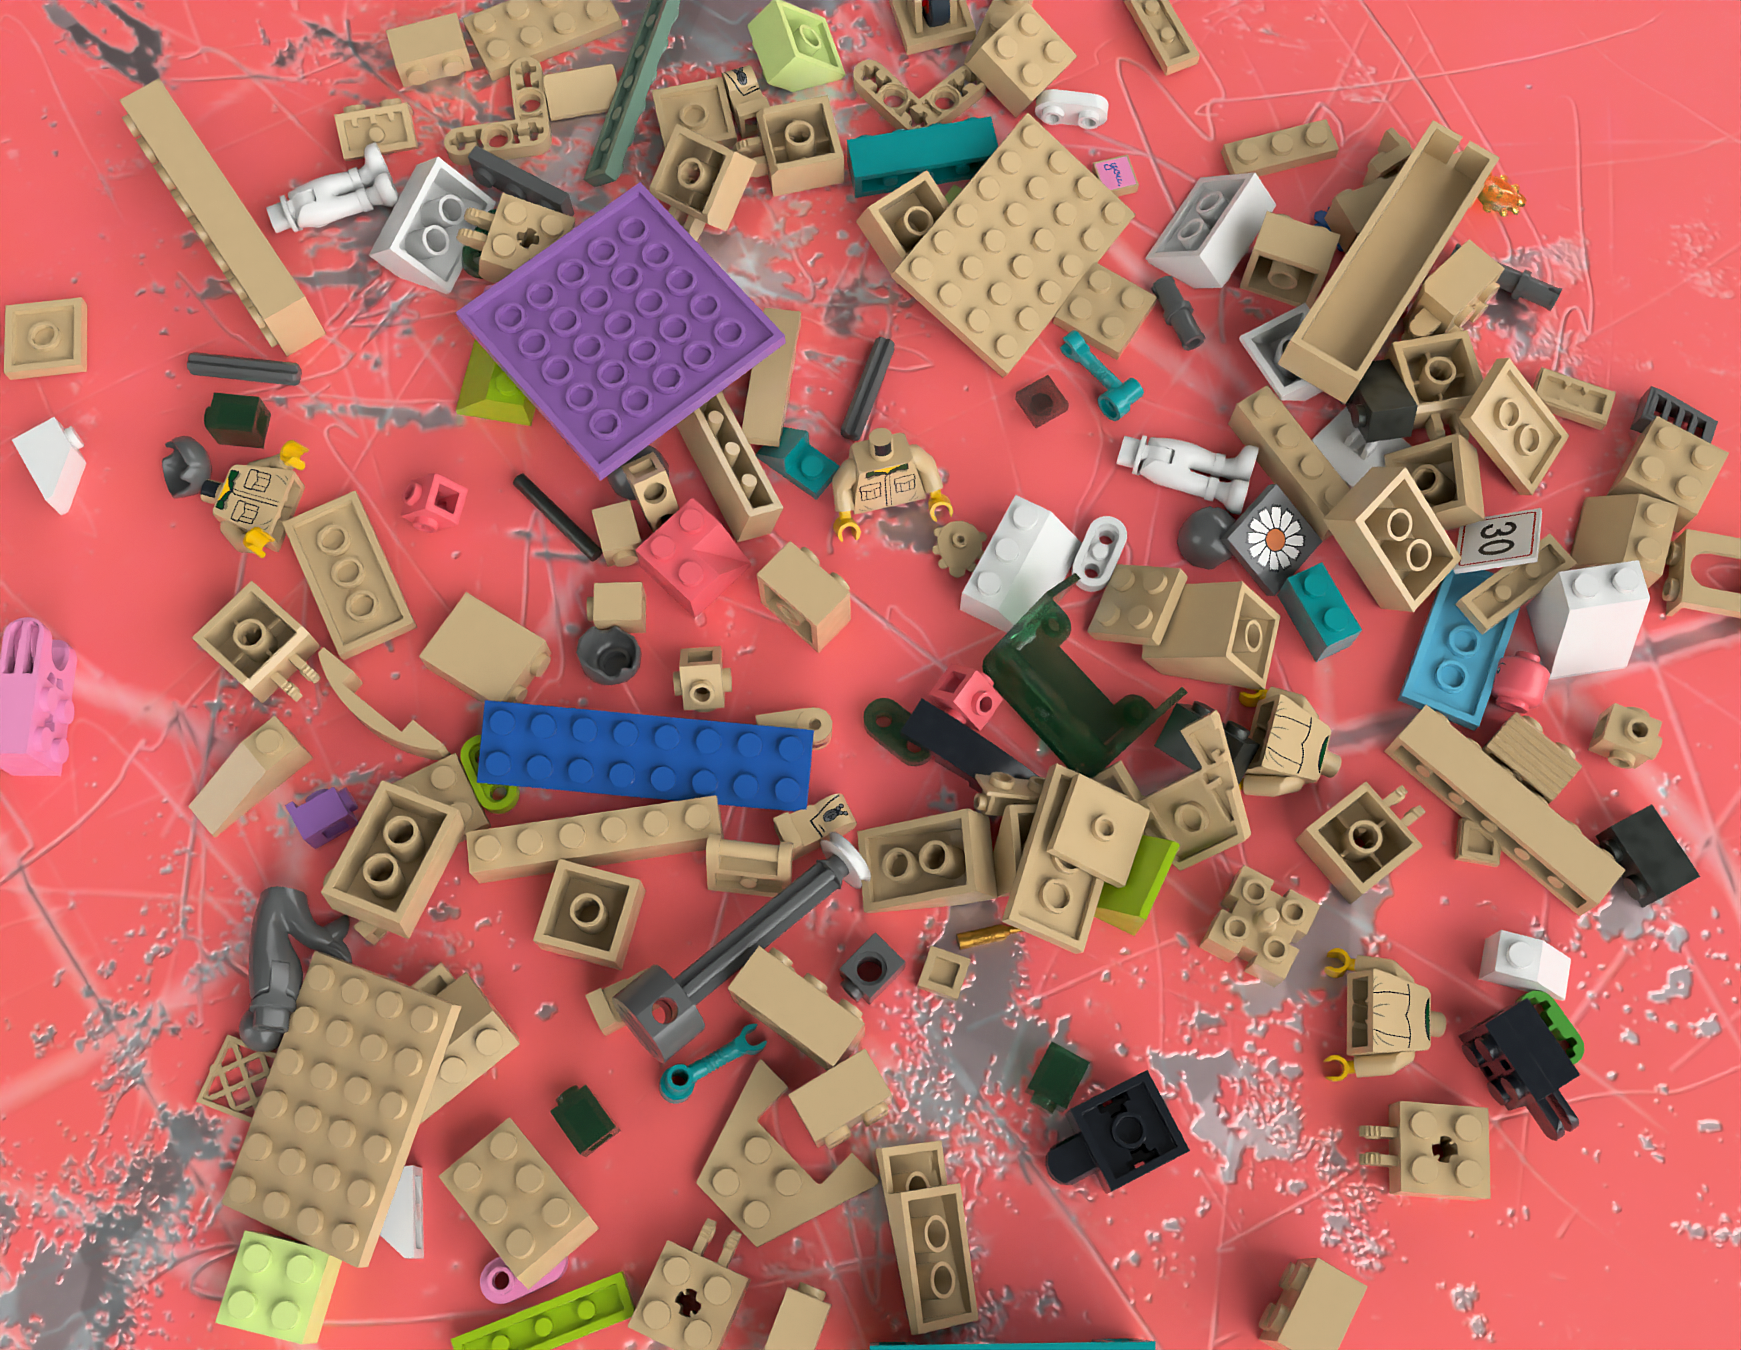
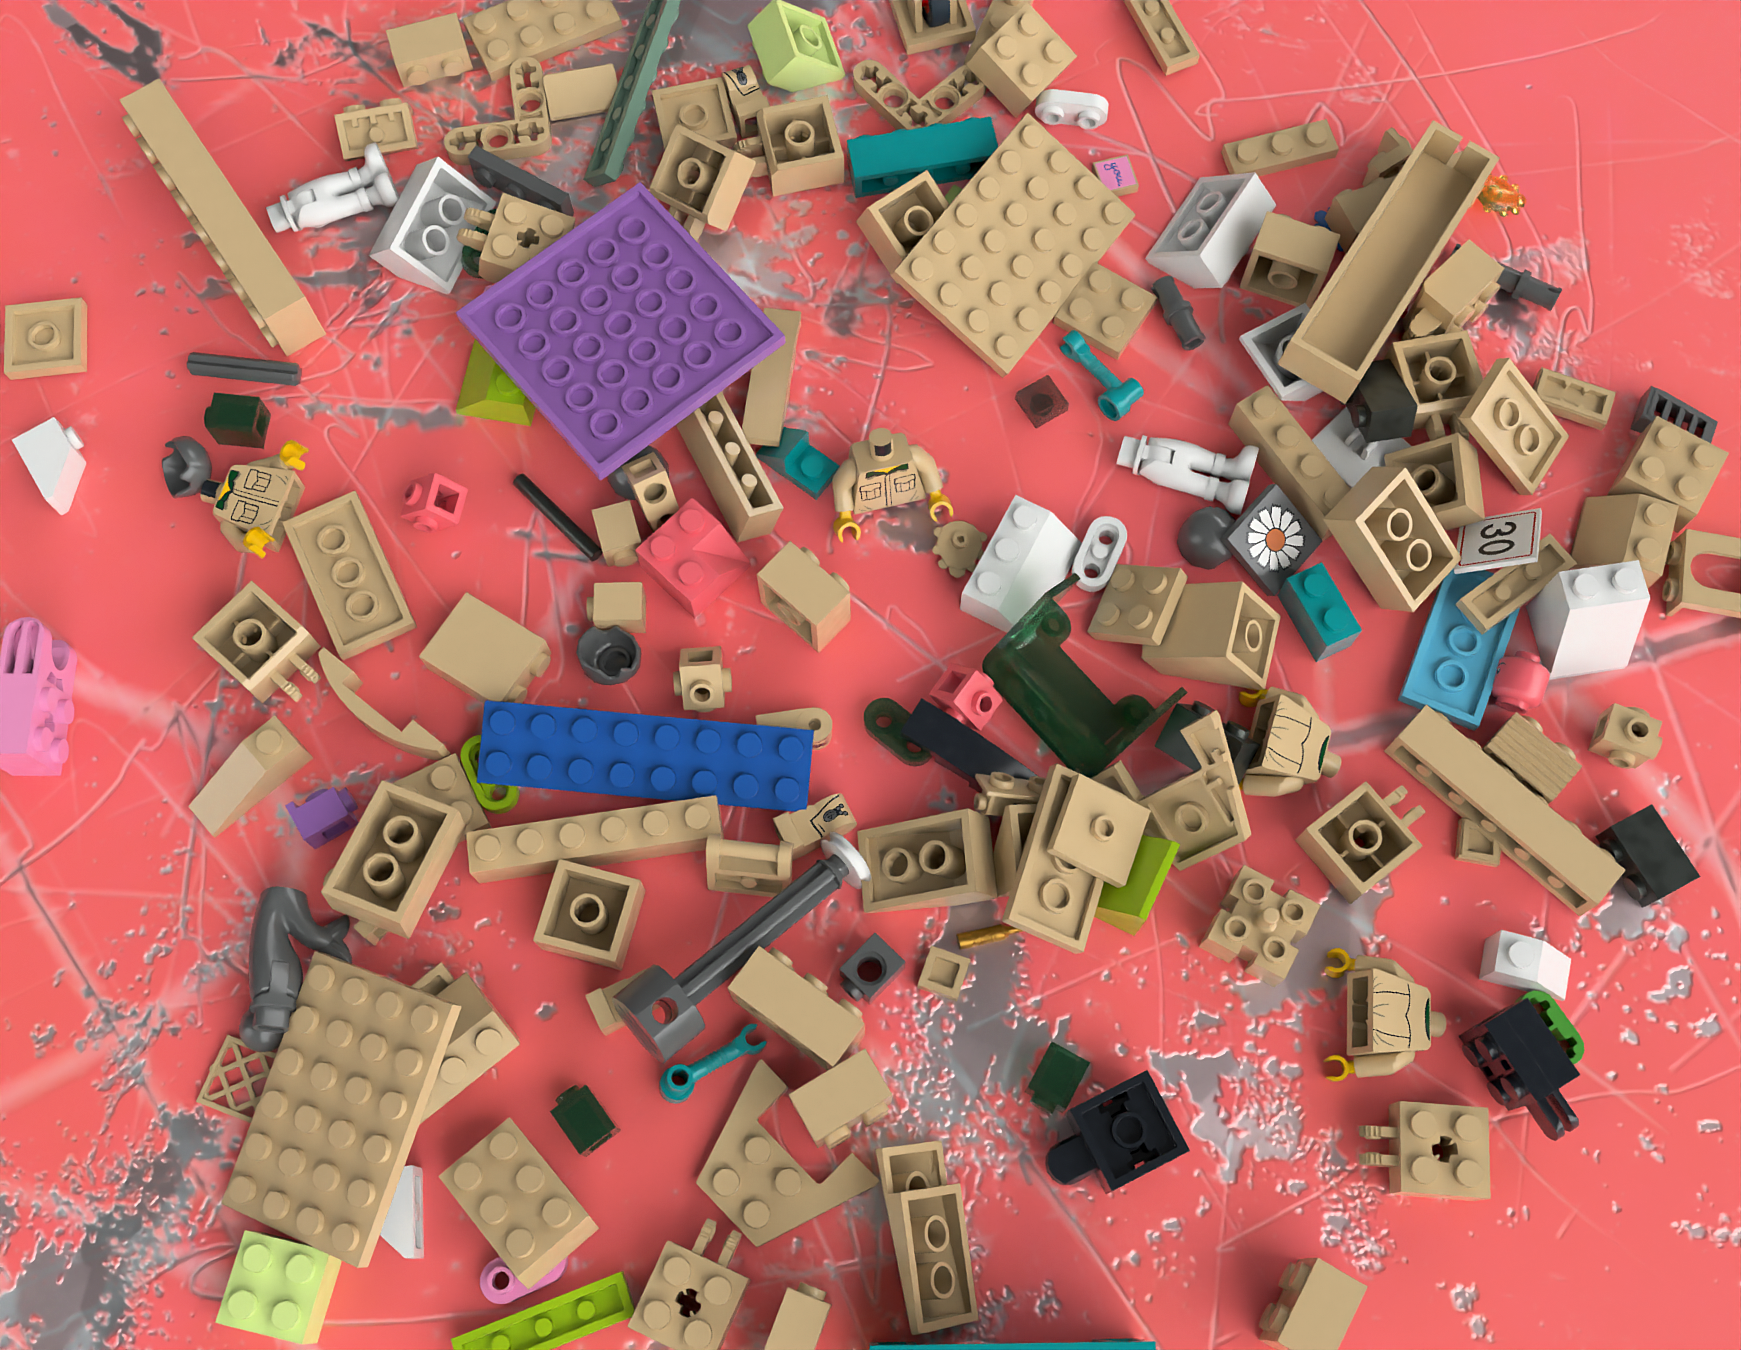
dark grey axle [841,337,895,441] -> none

